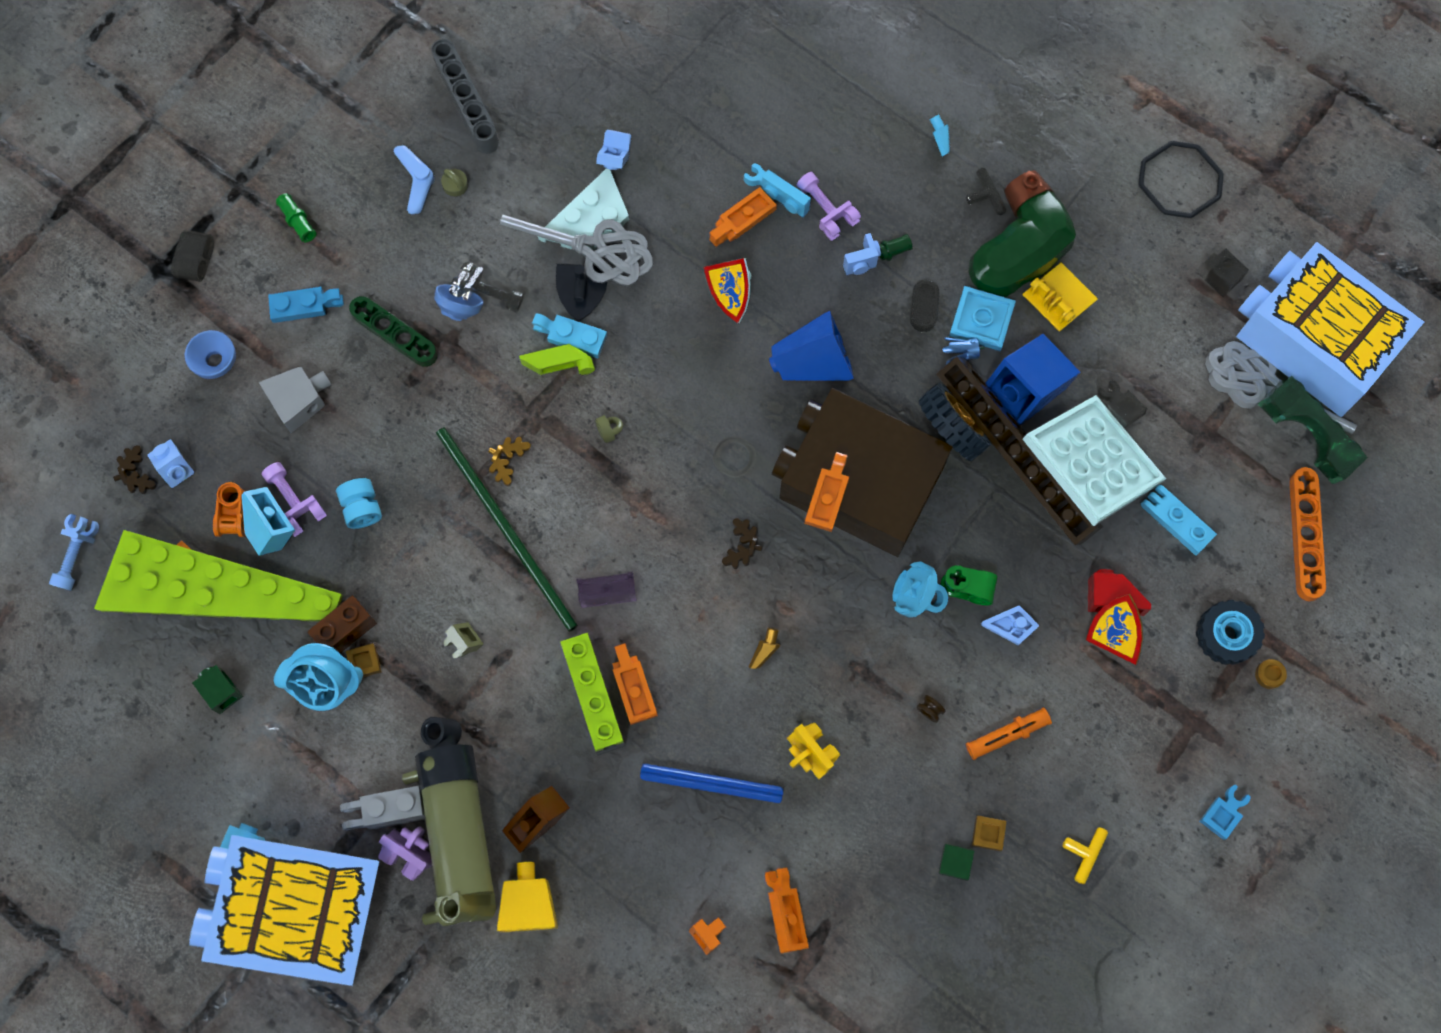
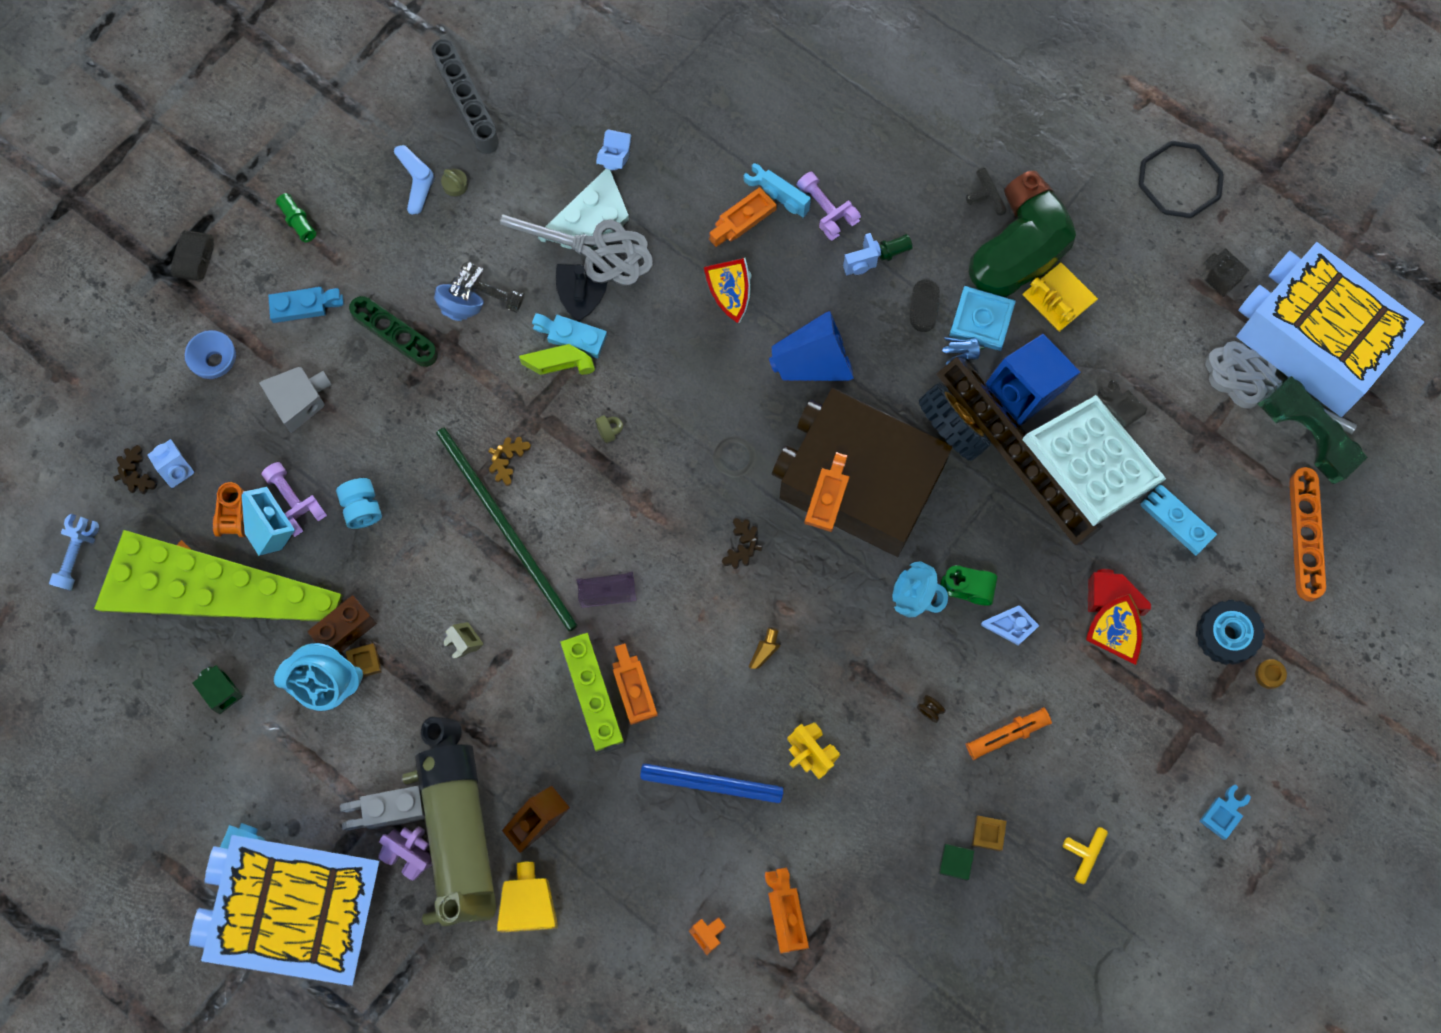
medium azure bar [930,115,950,156] -> none

